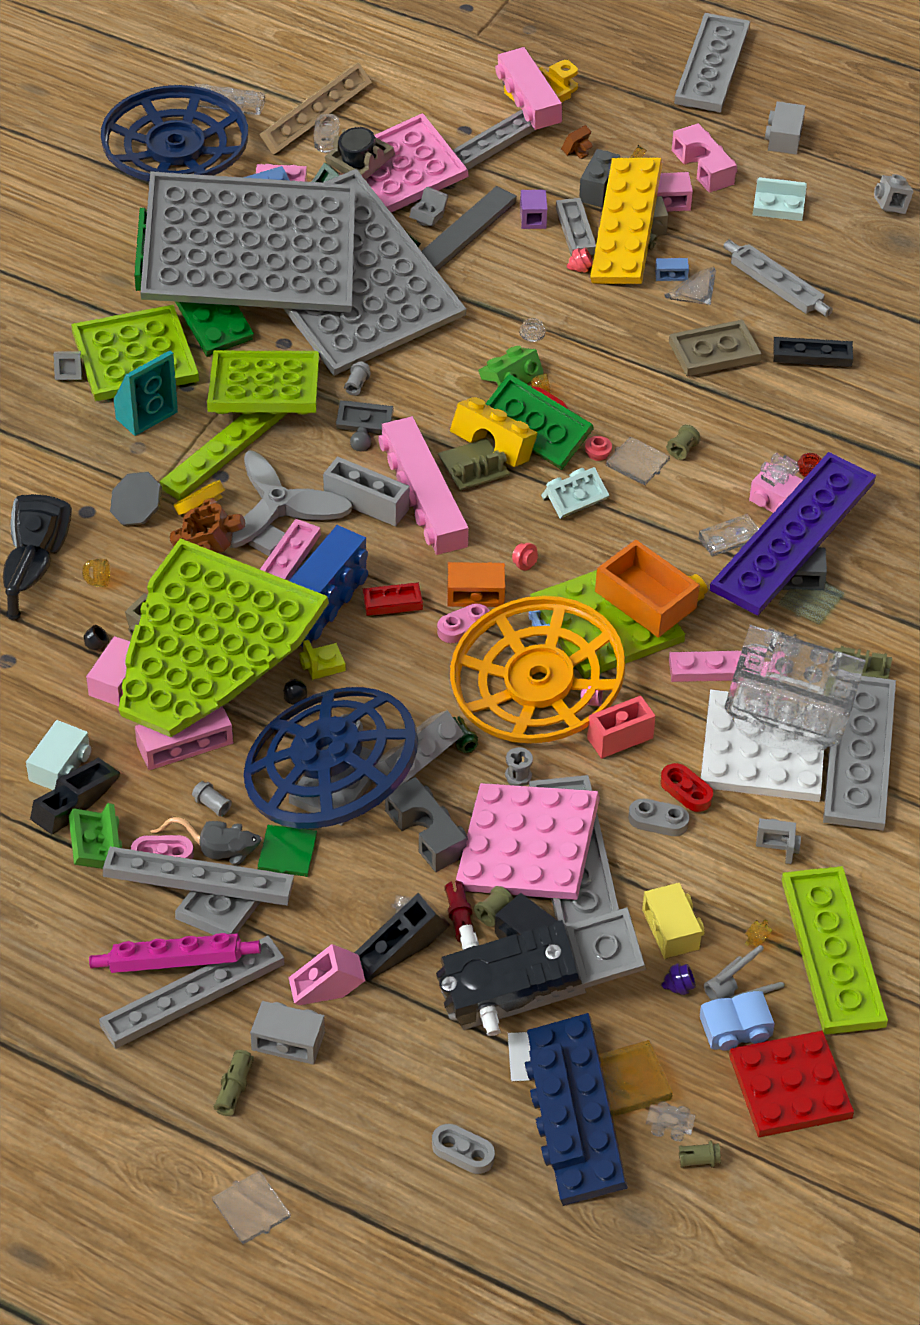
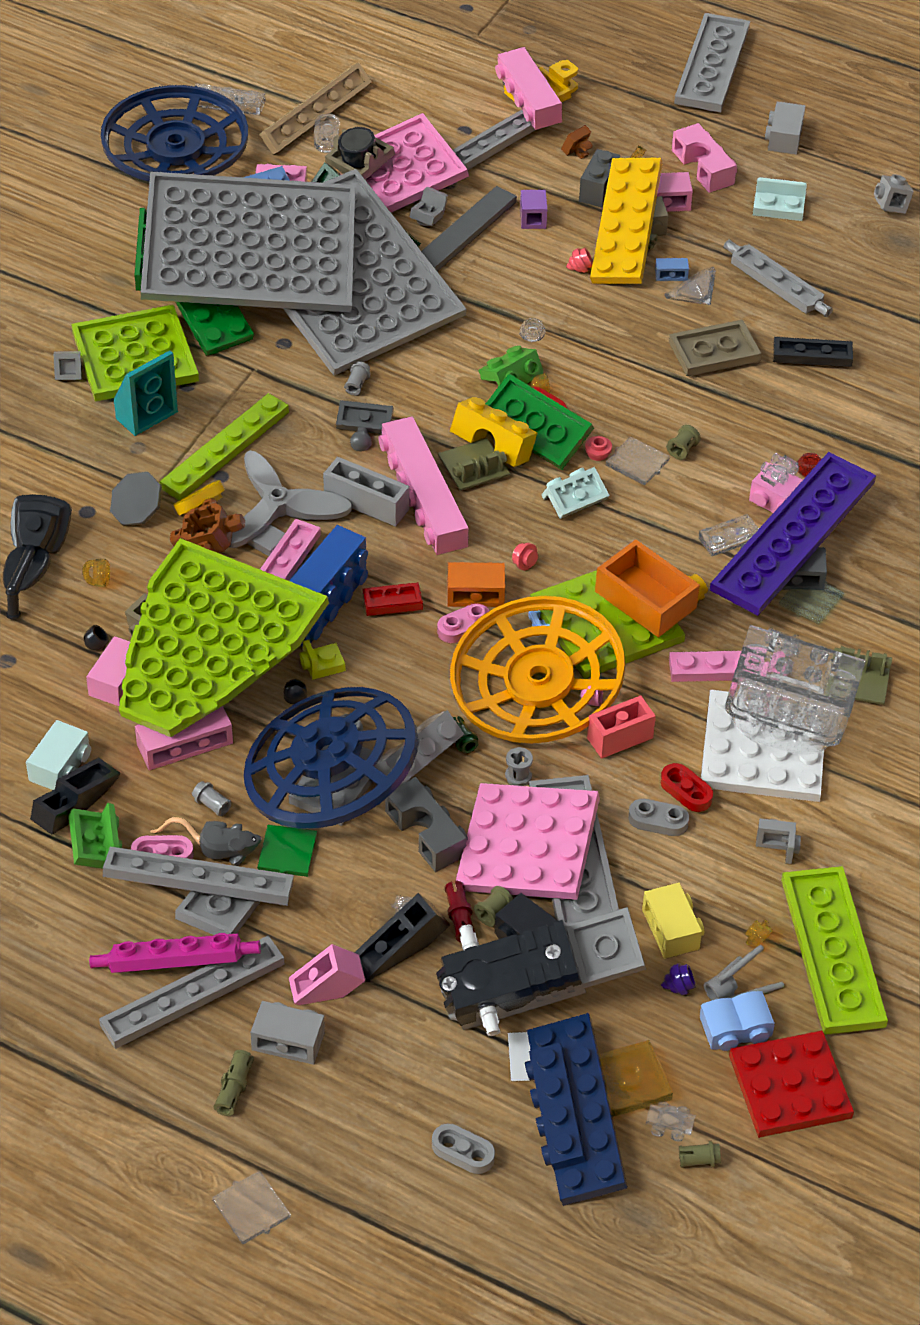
lime plate [207,350,319,415] -> none
light grey plate [556,198,596,256] -> none
light grey plate [823,672,896,831] -> none

